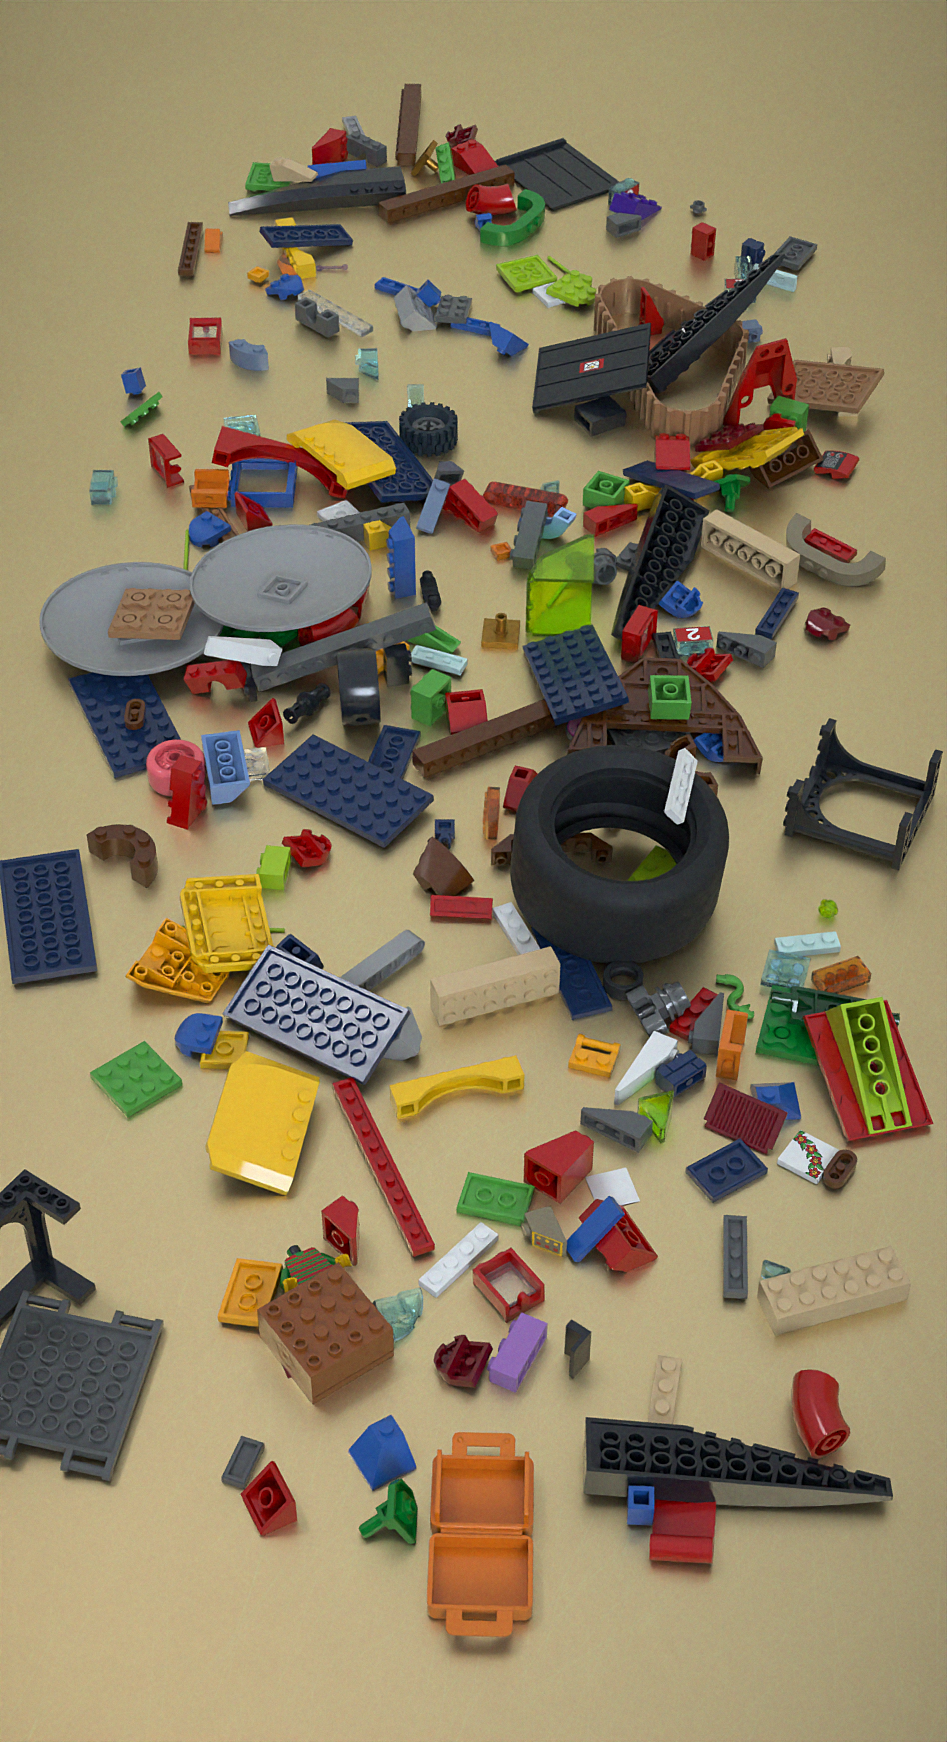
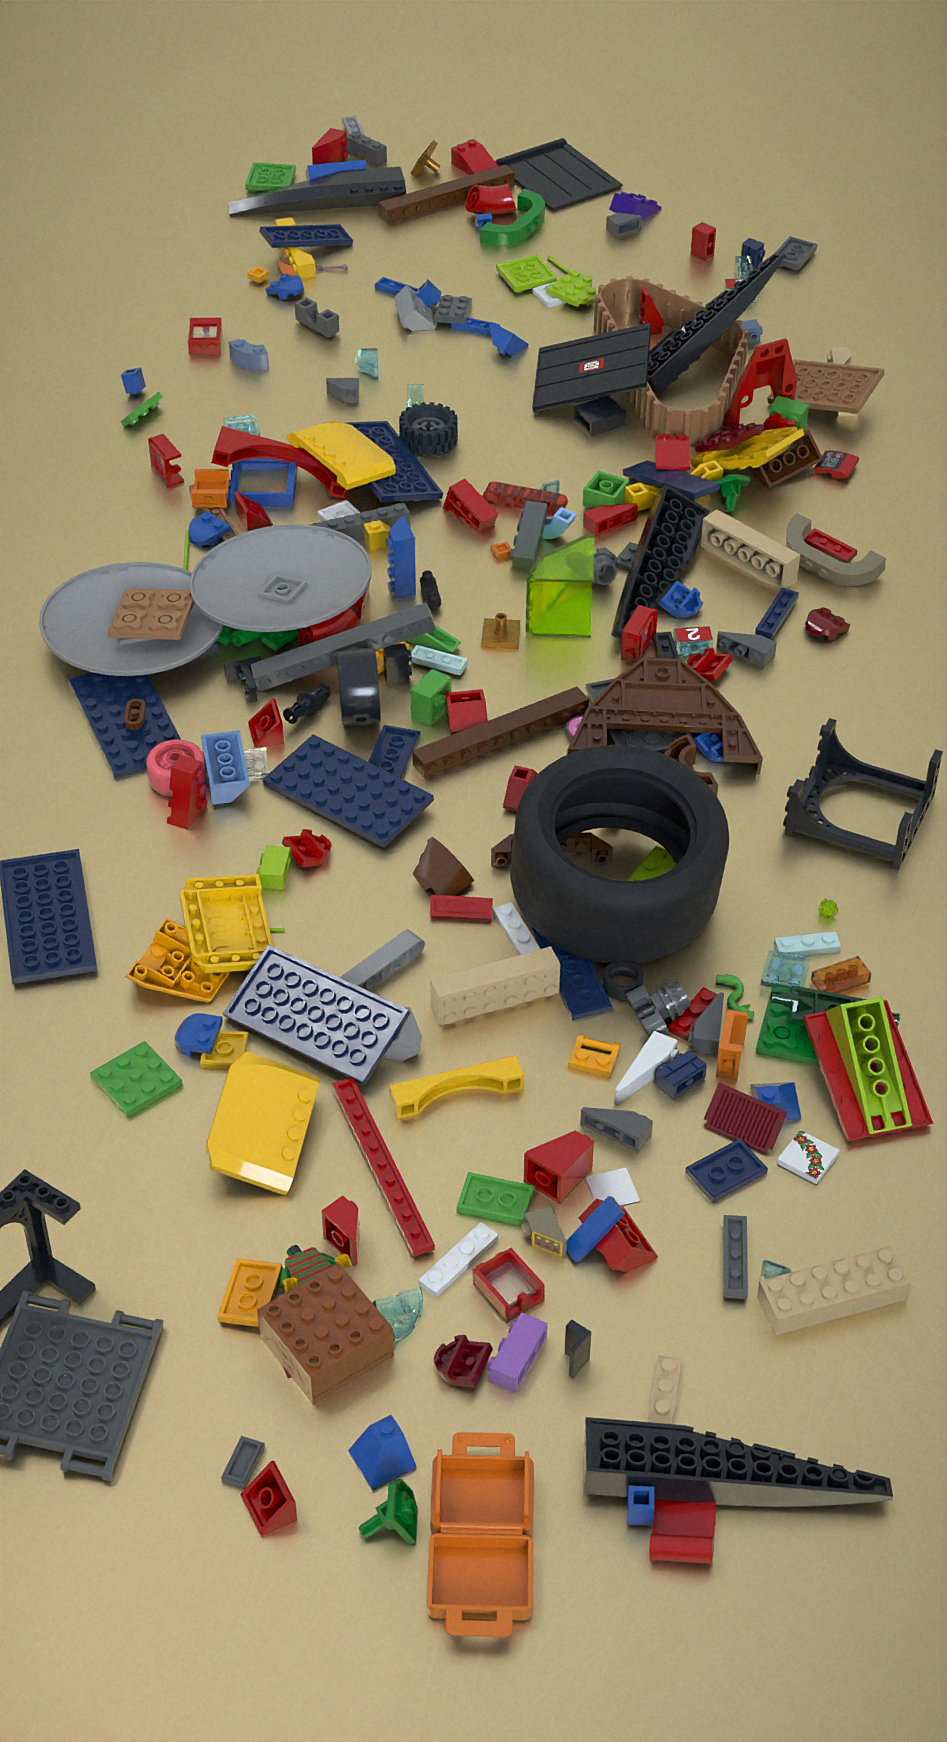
reddish brown brick [87,824,158,888] -> none
clear light blue brick [89,470,118,504] -> none
reddish brown plate [178,222,203,277] -> none
red arch [184,660,247,694] -> none
white slope [203,636,282,666] -> none
orange slope [204,228,223,253] -> none
tan slope [269,157,318,182] -> none
dark blue brick [276,934,324,970] -> none
clear plate [298,289,373,337] -> none
reddish brown brick [395,84,421,166] -> none
sand blue slope [416,478,450,534] -> none
dark grey slope [434,461,464,486] -> none
bright green plate [435,142,456,184] -> none
dark blue plate [435,819,455,849] -> none
dark red slope [445,124,478,147] -> none
clear orange piece [483,787,500,840] -> none
dark blue plate [522,624,629,725] -> none
clear light blue brick [608,178,639,205] -> none
clear neon green slope [637,1090,674,1143] -> none
bright green brick [648,675,692,720] -> none
white plate [664,748,698,825] -> none
dark grey plate [690,200,707,214] -> none
light aqua plate [753,264,798,292] -> none
red brick [791,1369,851,1459] -> none
reddish brown plate [823,1150,857,1188] -> none

